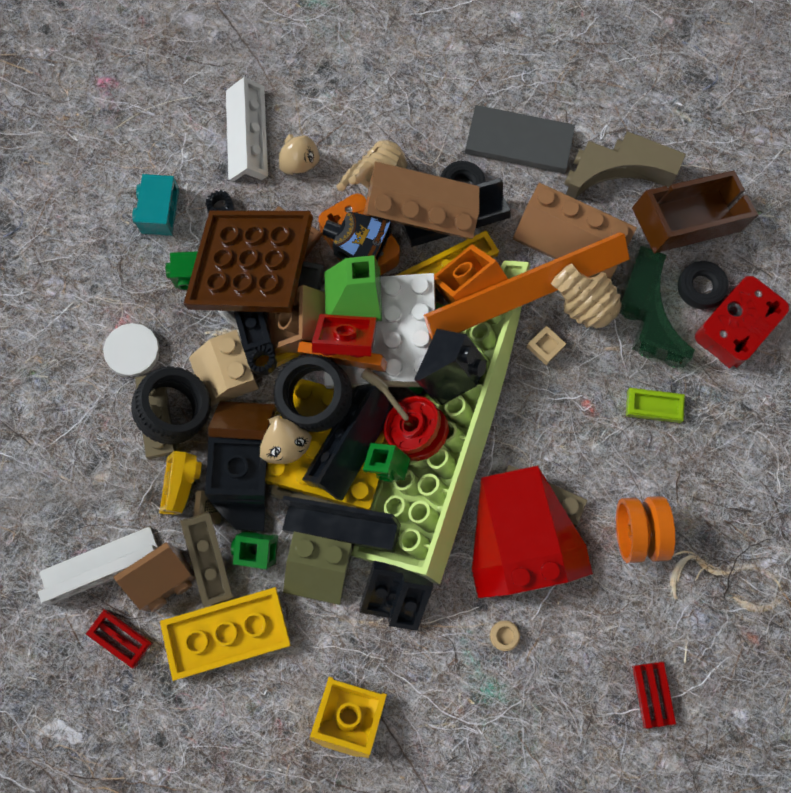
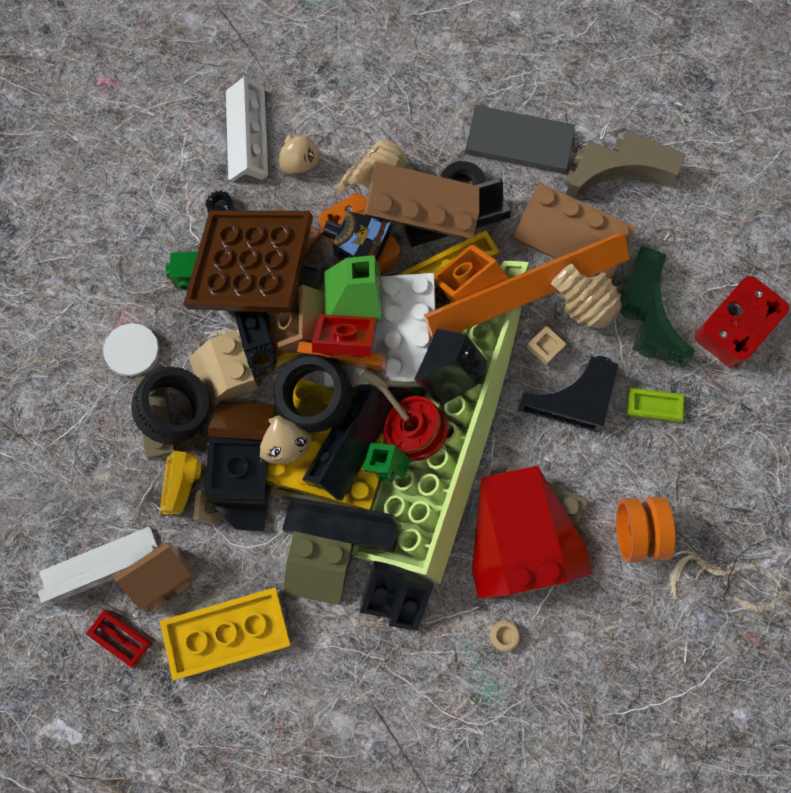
teal brick [132,174,179,236] -> none
dark tan plate [180,512,233,607] -> none
green brick [231,532,279,569] -> none
yellow slope [310,677,387,758] -> none
reddish brown piece [632,170,758,254] -> none
red tile [632,662,676,729] -> none
black tyre [678,261,729,309] -> none
none -> black arch [517,356,618,433]

